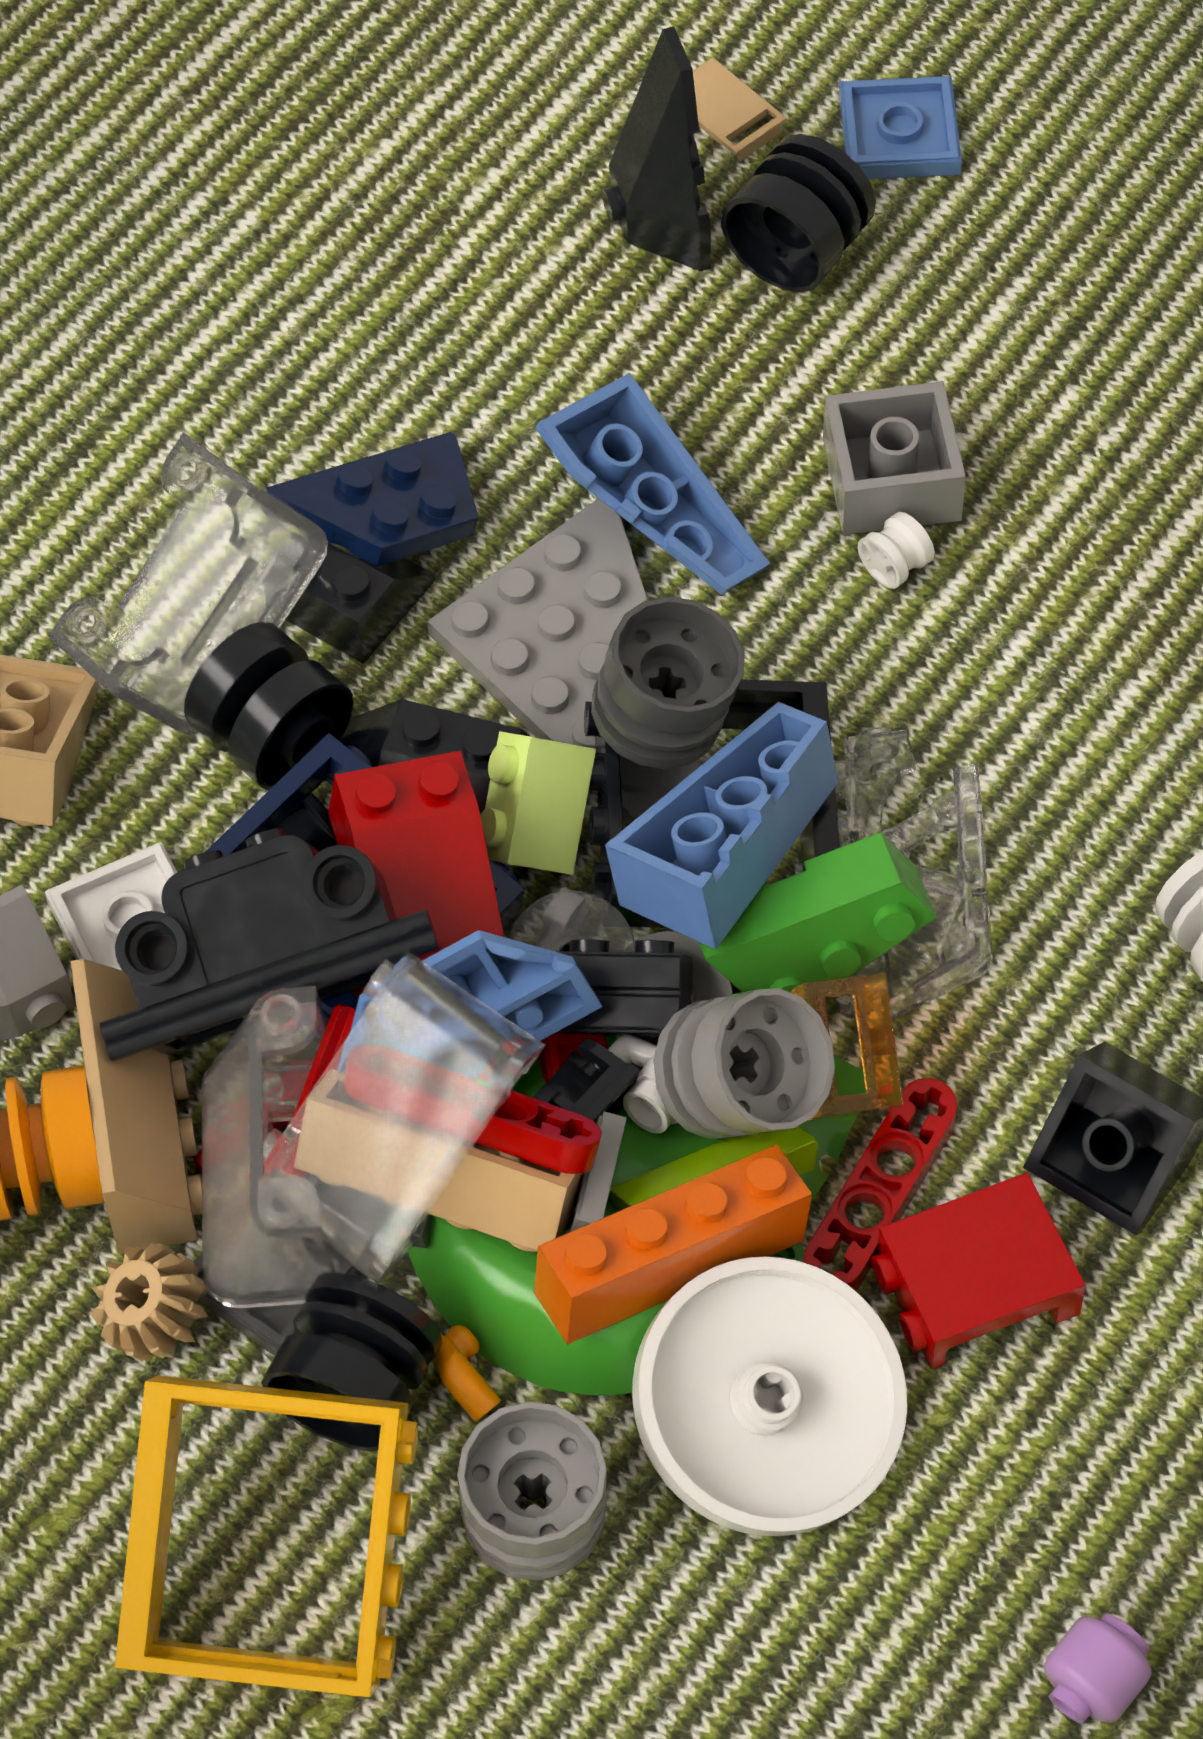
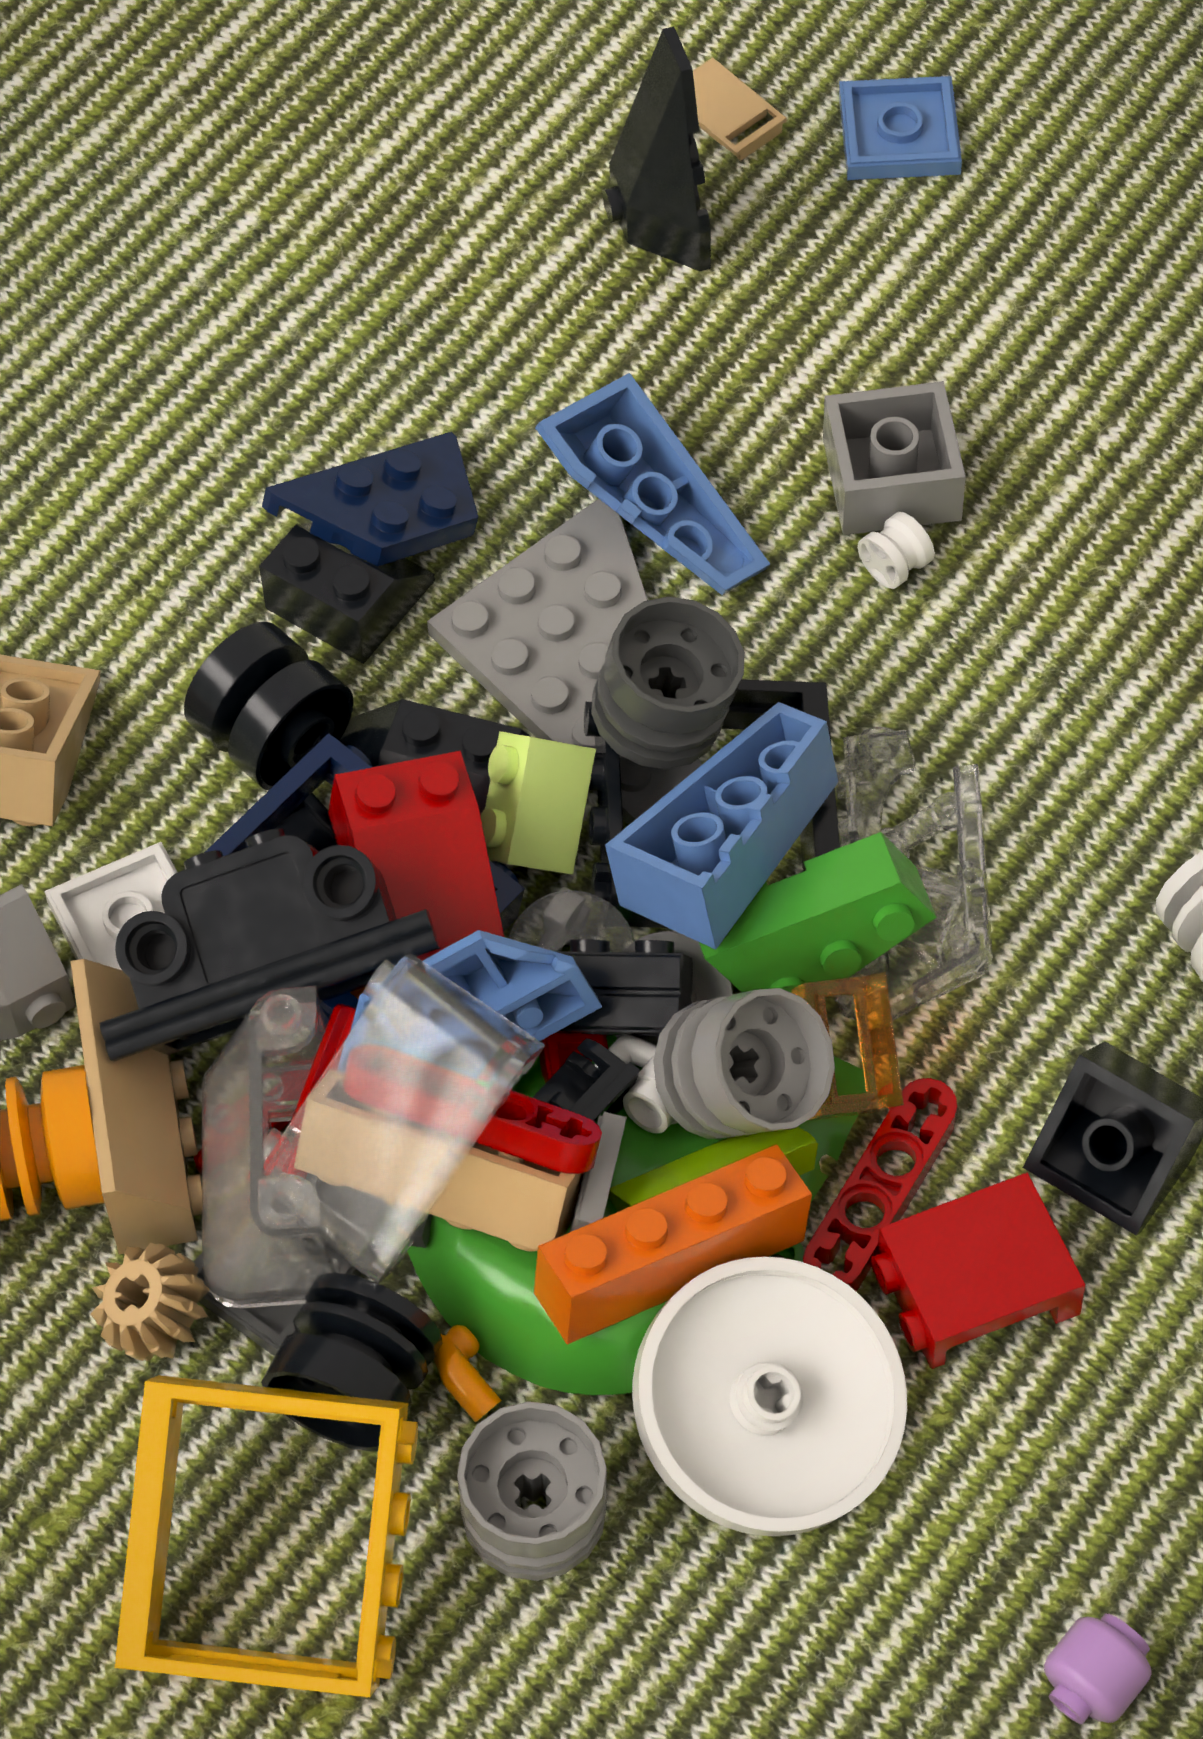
clear windscreen [48,432,328,735] -> none
black wheel [721,134,876,293] -> none

